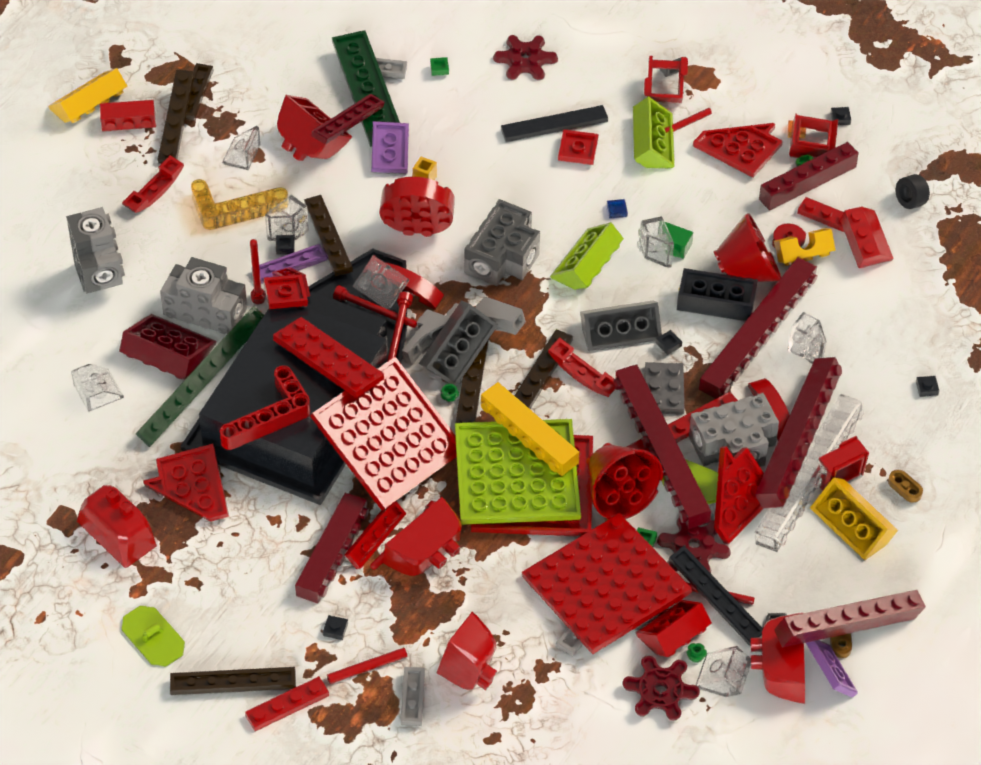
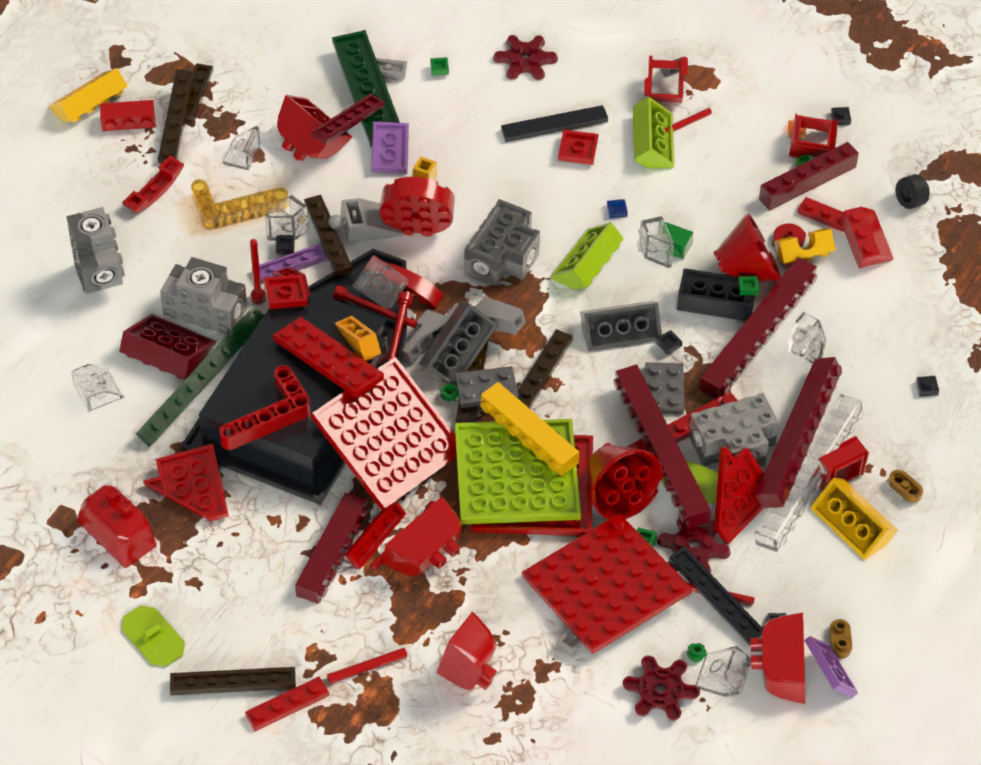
black plate [323,615,348,640] -> none
light grey plate [401,667,425,726] -> none
red slope [548,338,616,397] -> none
red slope [635,600,712,657] -> none
red wing [693,123,783,178] -> none
red slope [748,378,790,441] -> none
brick [774,590,926,648] -> none
none -> light grey slope [328,198,402,242]
none -> light orange slope [335,316,381,361]
none -> flat silver plate [455,366,519,408]
none -> green plate [738,276,759,295]

